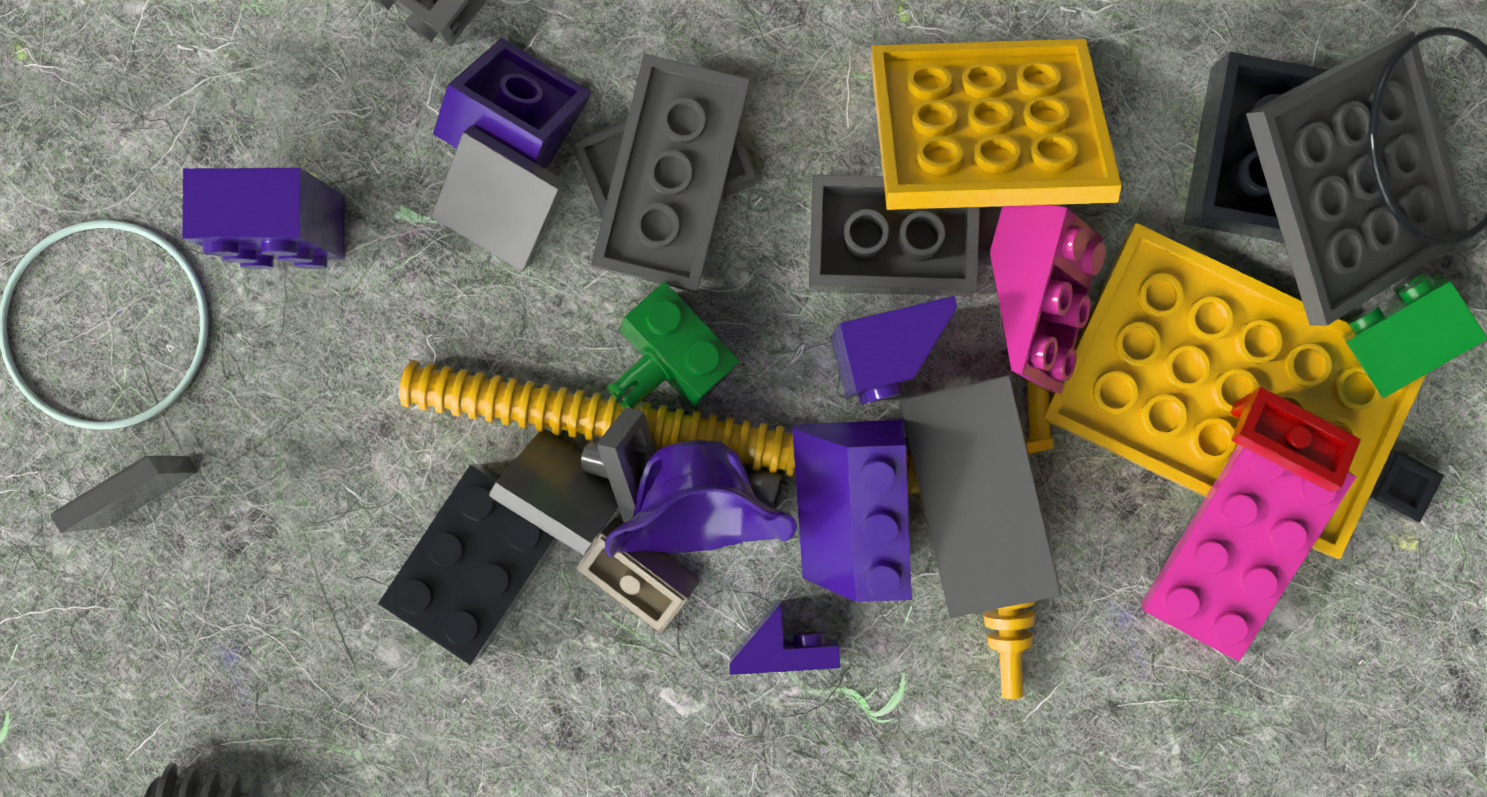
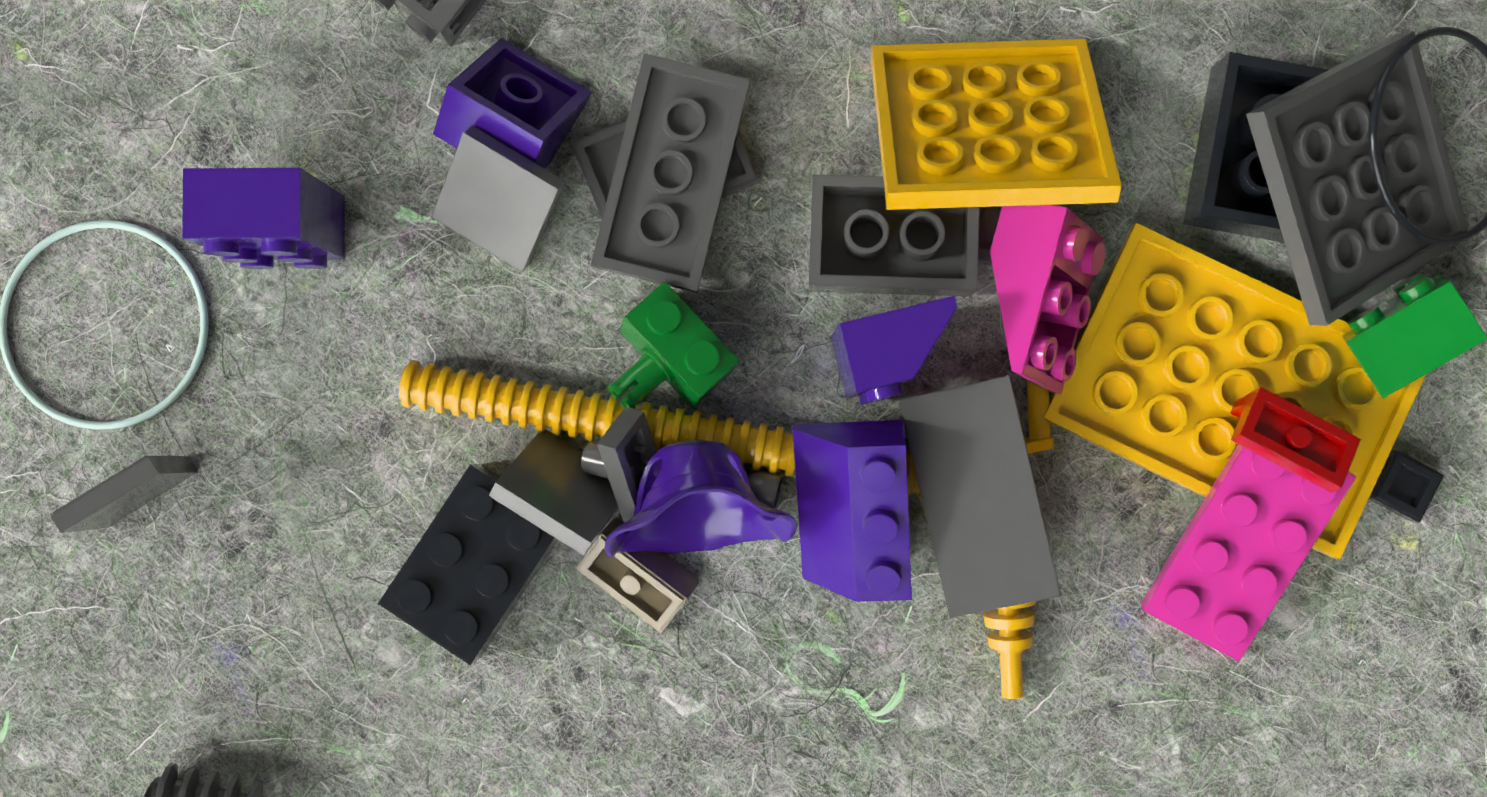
dark purple slope [729,600,840,675] -> none

